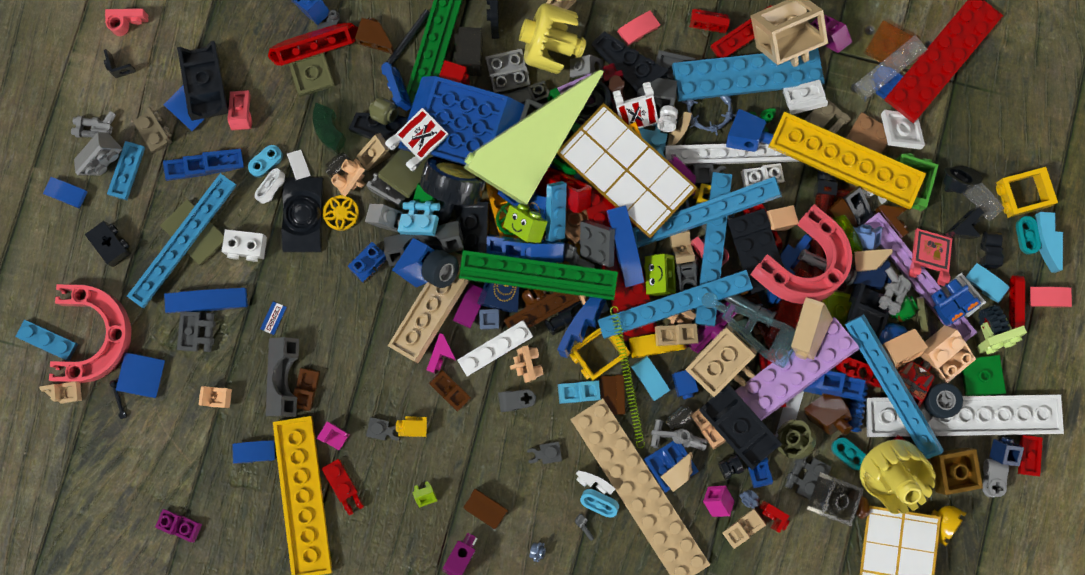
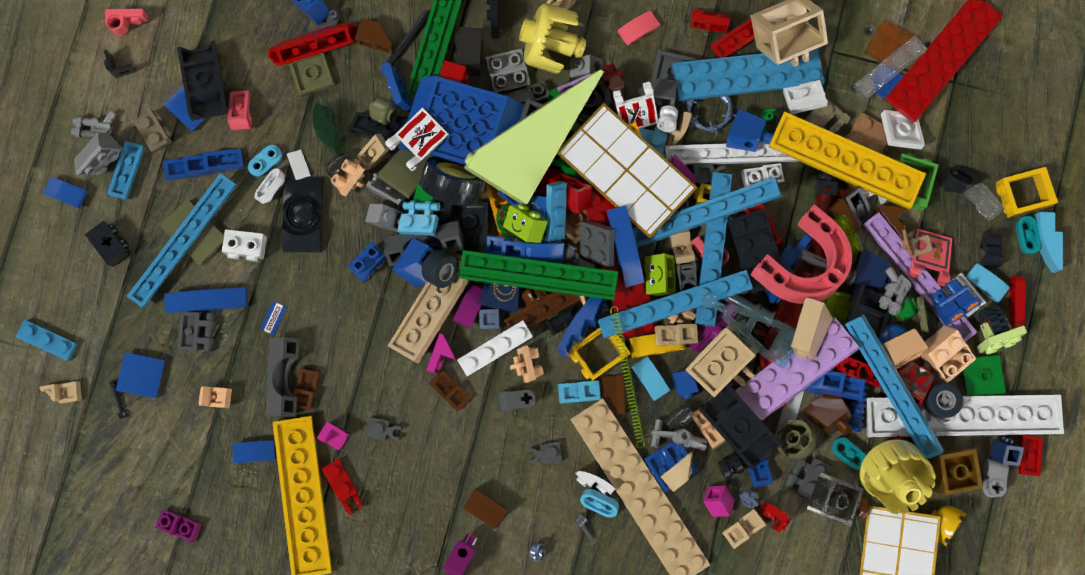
coral piece [49,284,131,383] -> none
yellow wheel [323,195,359,231] -> none
yellow brick [396,416,427,437] -> none
lime tile [413,481,437,508] -> none
black wing [591,31,669,93] -> none
light nougat slope [766,205,799,231] -> none
magenta slope [810,14,852,53] -> none
medium blue brick [850,225,883,250] -> none
tan slope [854,249,893,272] -> none
black slope [945,207,984,239] -> none
coral slope [1030,287,1072,308] -> none
none -> medium nougat bracket [901,229,933,258]

